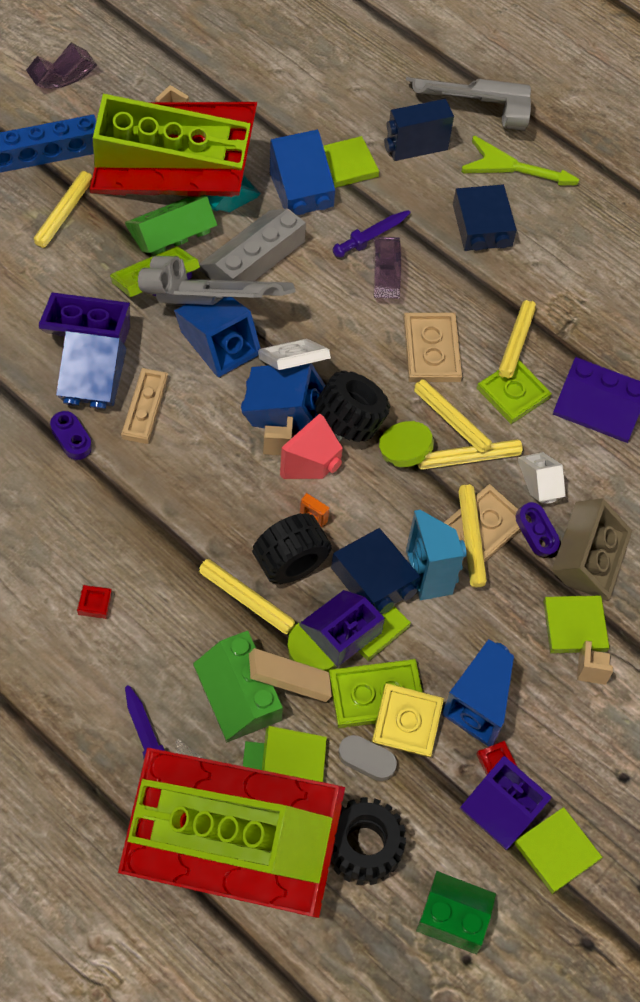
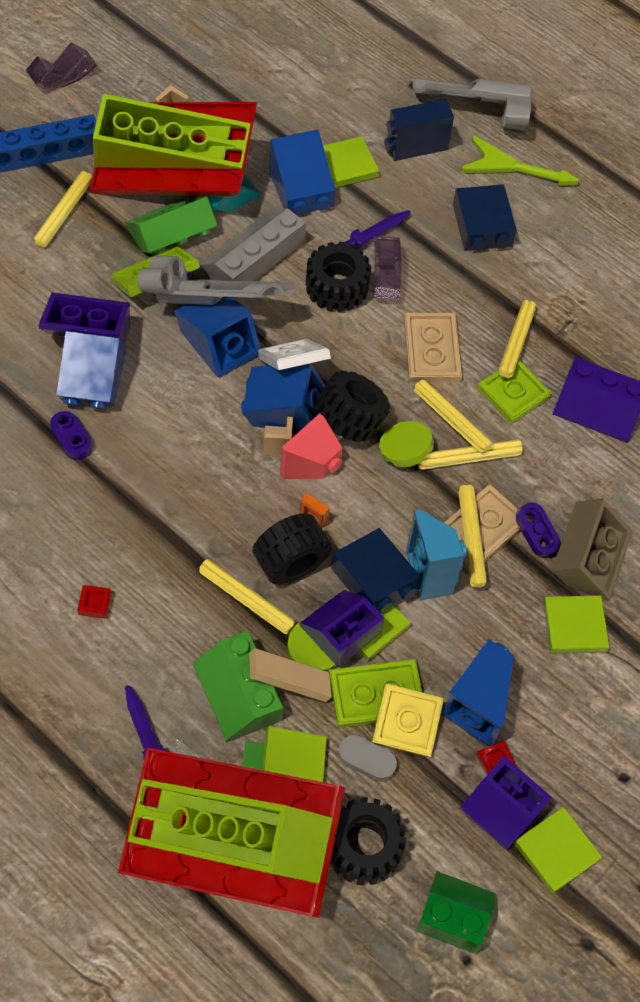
tan tile [121,368,168,444] -> none
white slope [518,452,565,503] -> none
tan panel [577,641,613,685] -> none
none -> black tyre [305,242,371,312]

